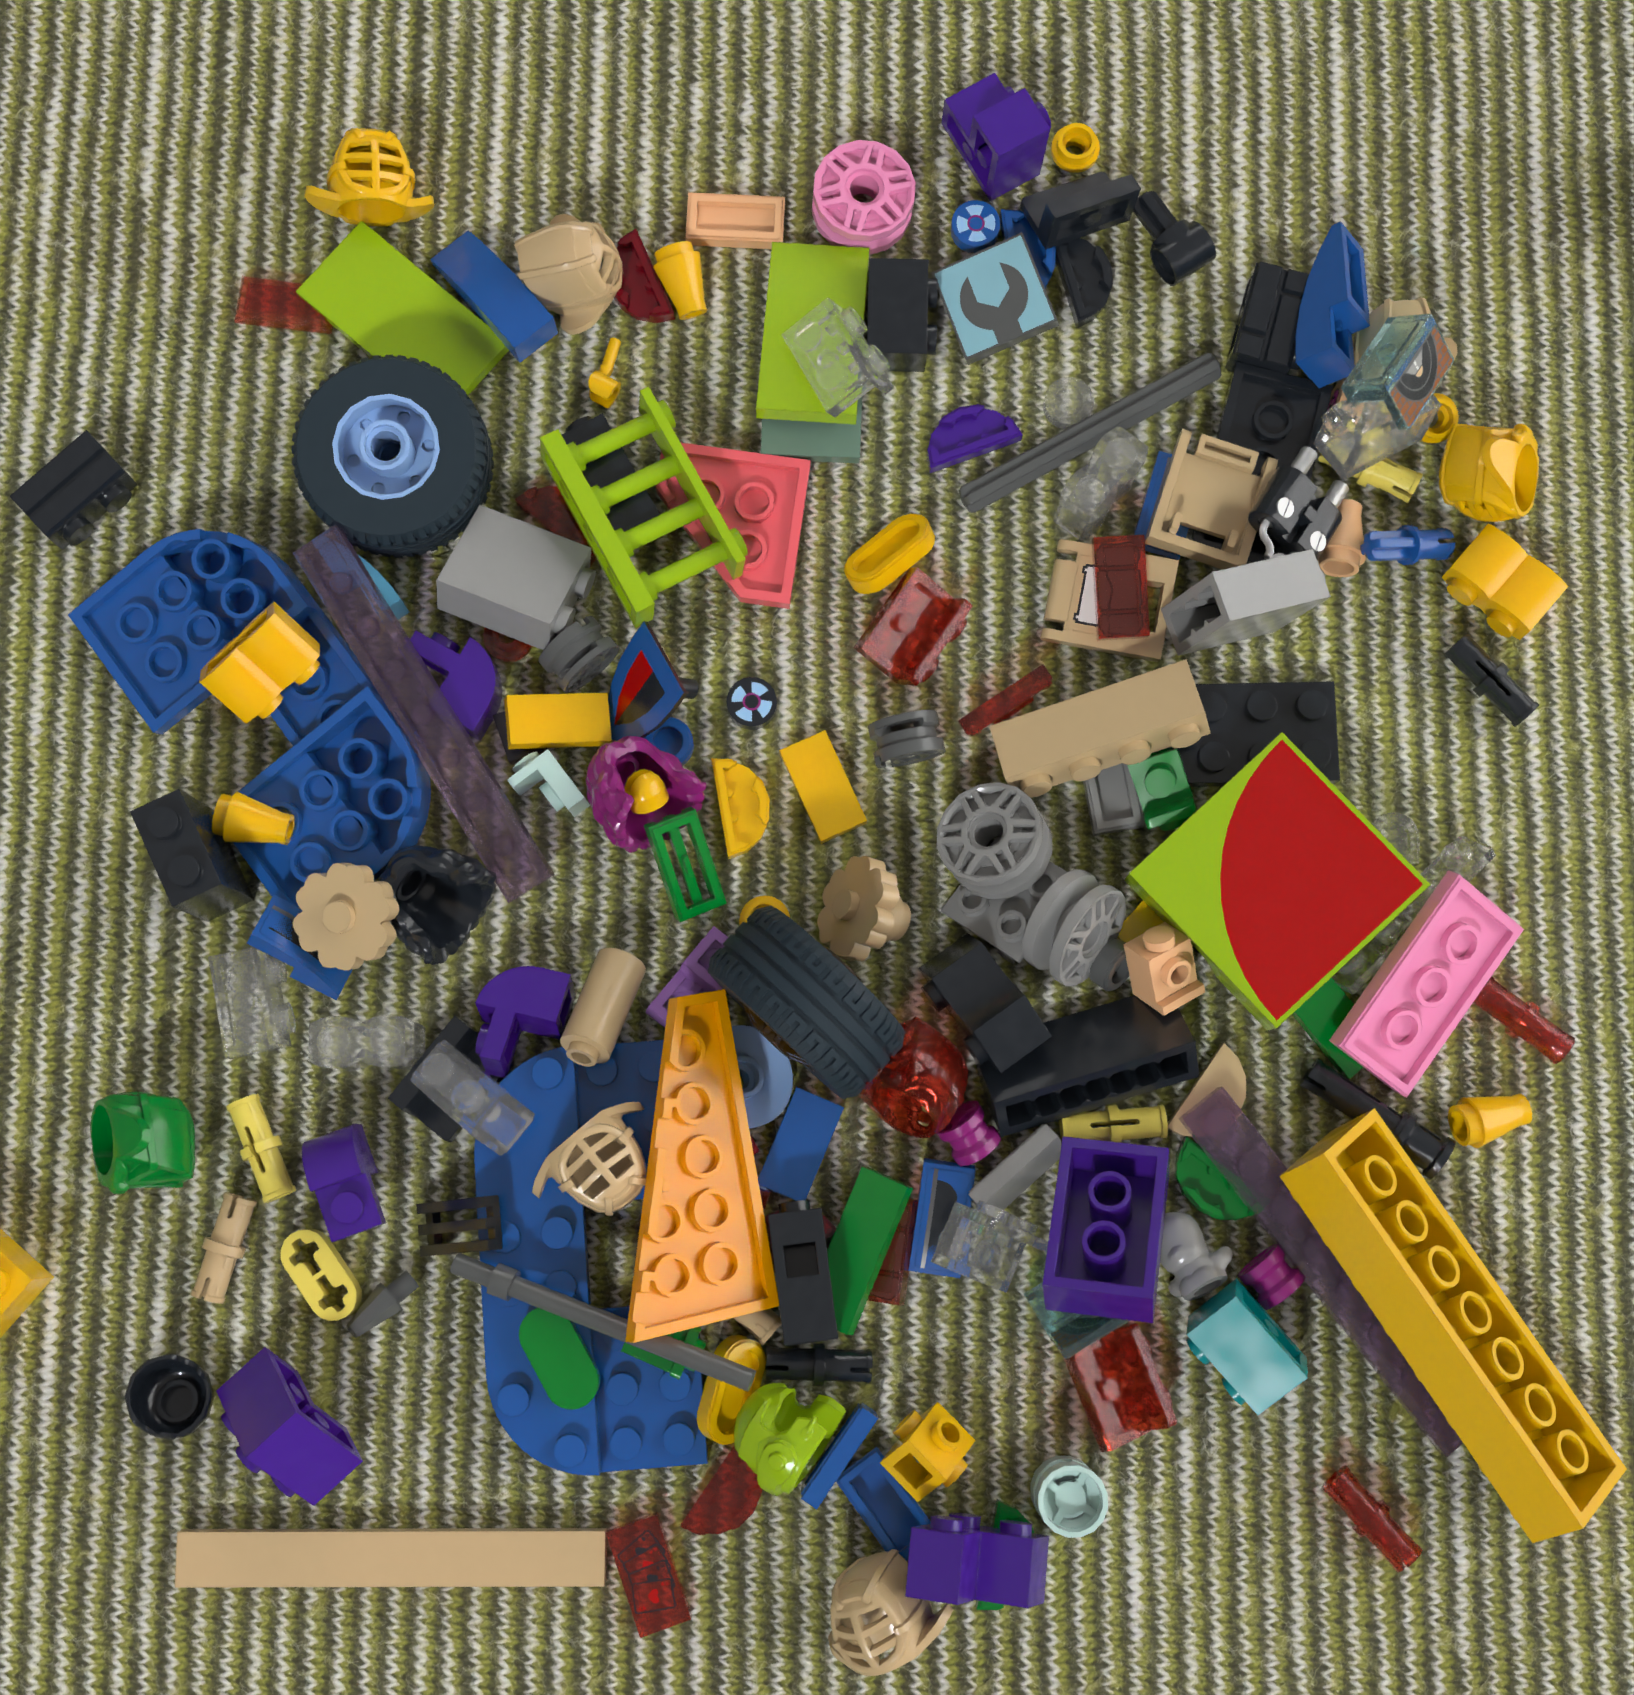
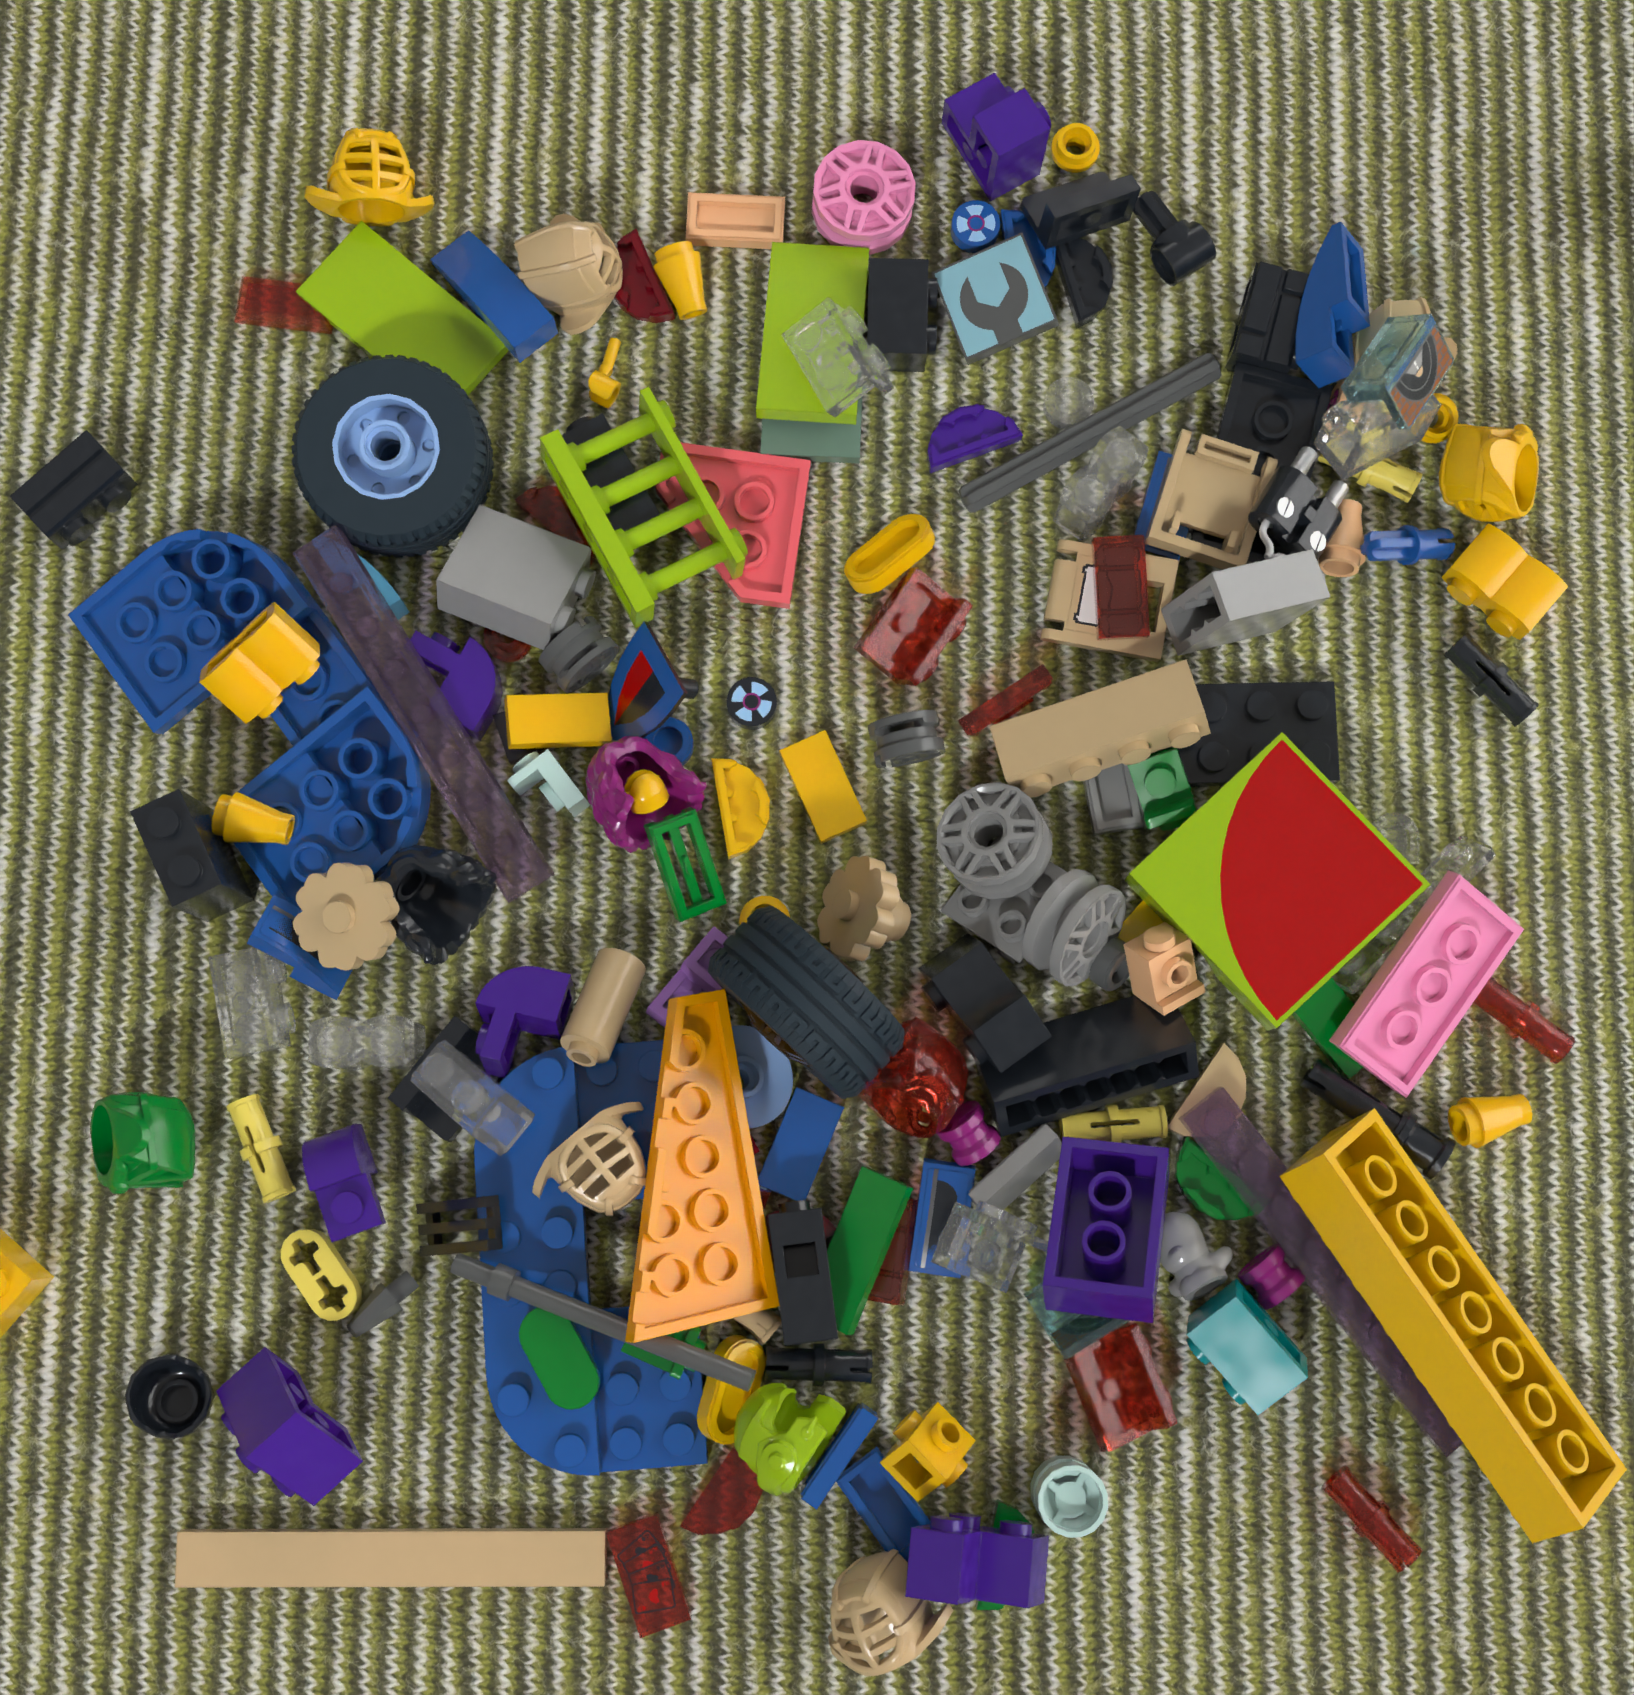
tan pin [190,1192,258,1304] -> none

